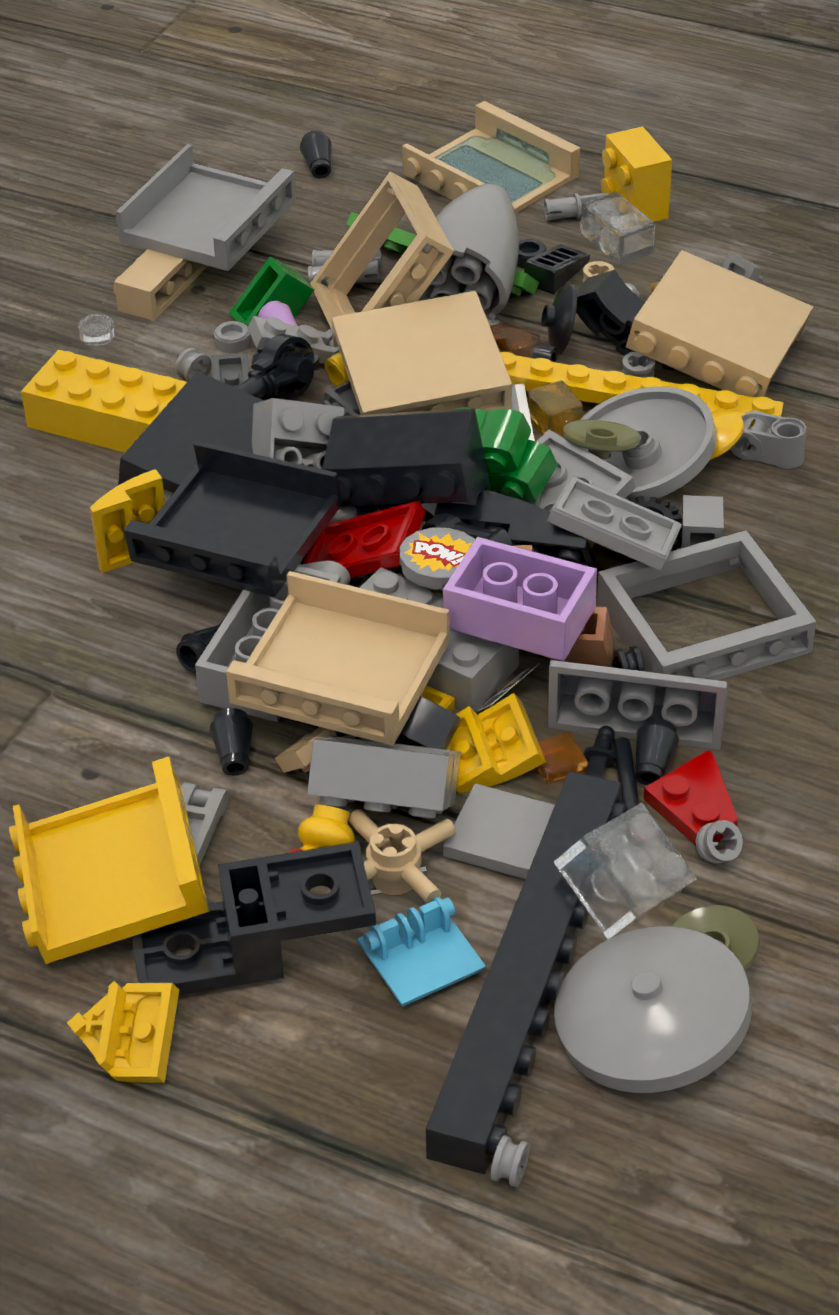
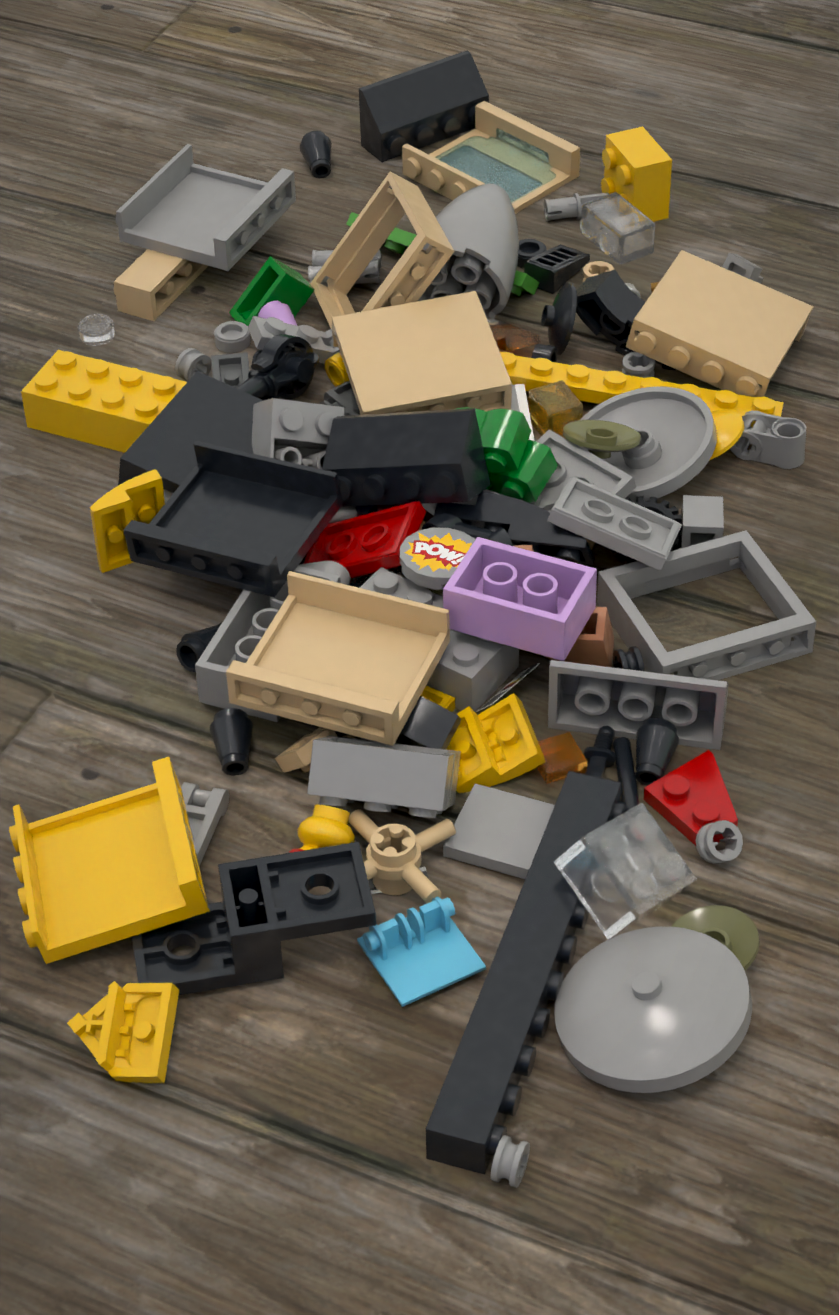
none -> black slope [359,50,489,162]

